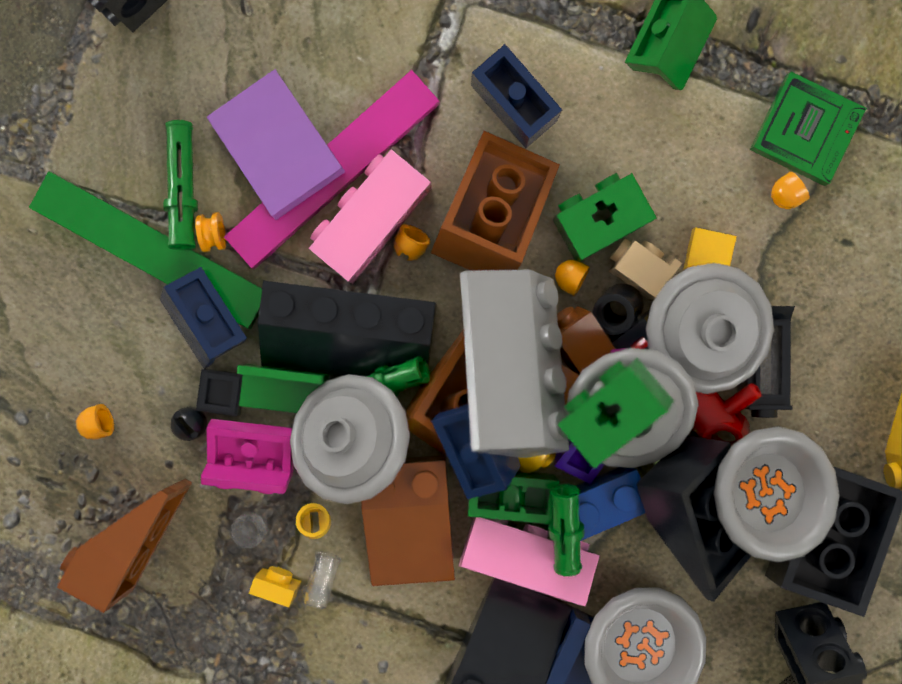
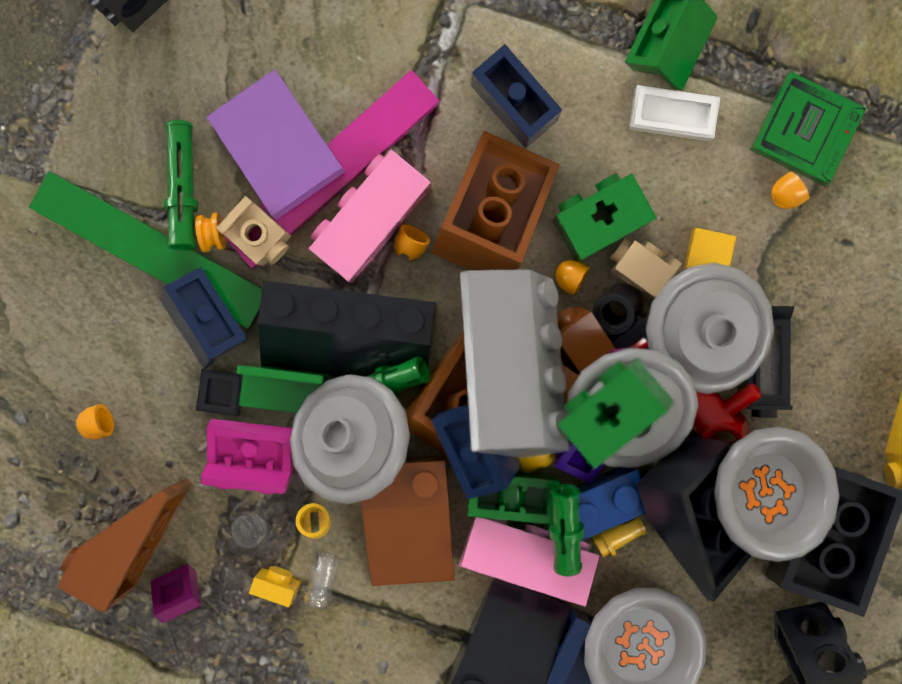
black hinge [170,407,207,441] -> none
none -> magenta plate [150,564,201,624]
none -> tan brick [216,196,291,267]
none -> yellow pin [590,516,647,558]
none -> white tile [628,85,720,142]

